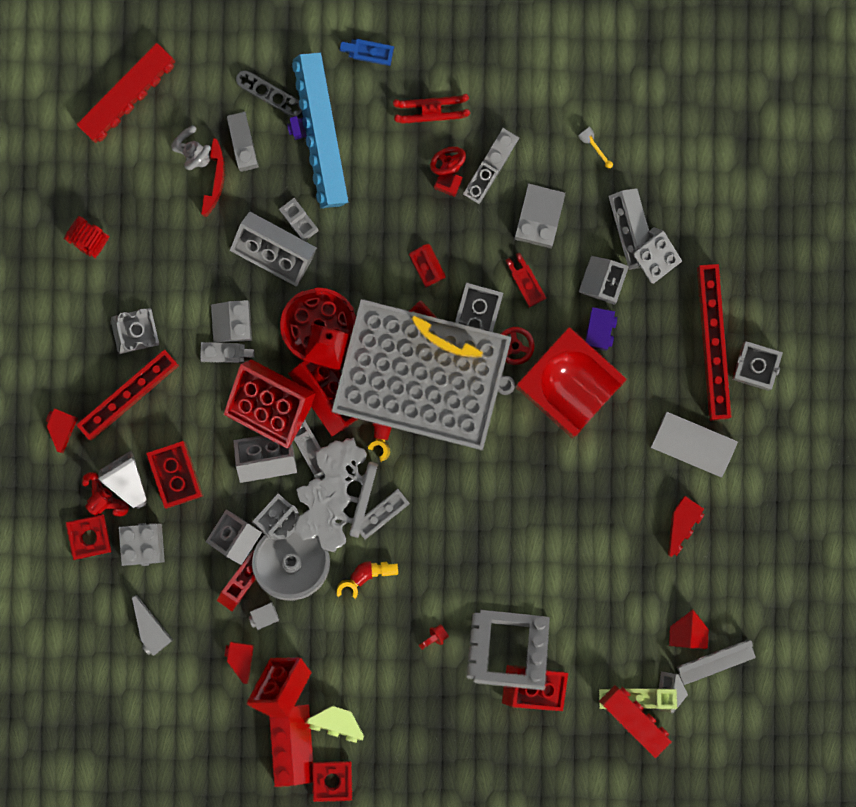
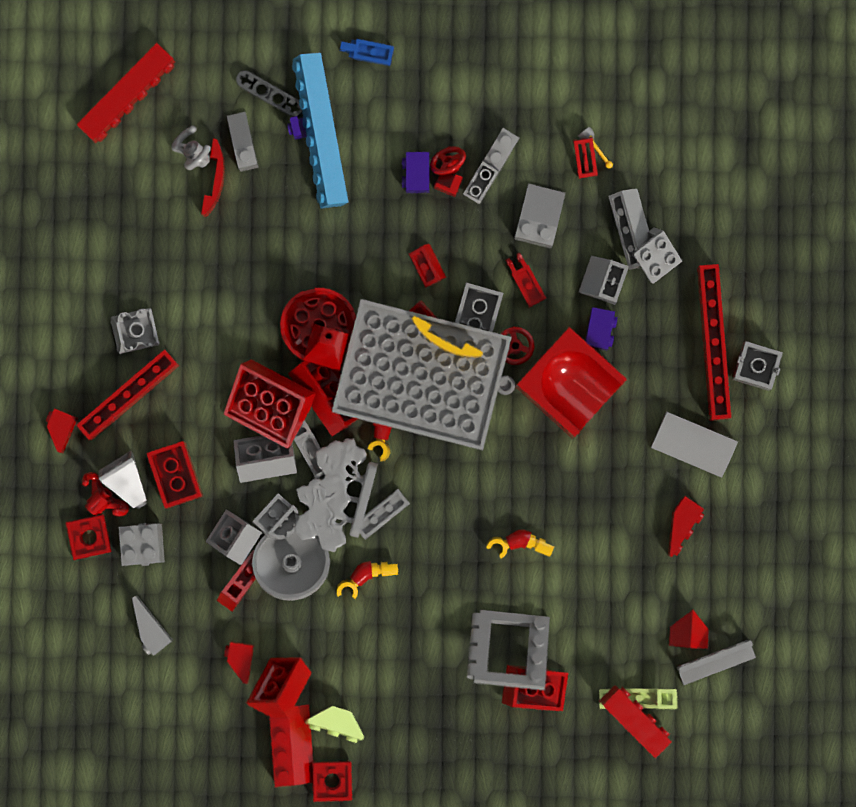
red brick [63,216,110,259] -> none
light grey hinge [201,342,254,363] -> none
light grey slope [211,300,252,343] -> none
light grey slope [230,212,317,287] -> none
light grey brick [249,602,280,630] -> none
light grey slope [279,198,319,241] -> none
red piece [393,94,470,123] -> none
red piece [419,624,449,650] -> none
light grey slope [656,672,688,713] -> none
none -> dark purple brick [402,152,429,193]
none -> yellow piece [486,530,554,558]
none -> red tile [573,137,598,178]

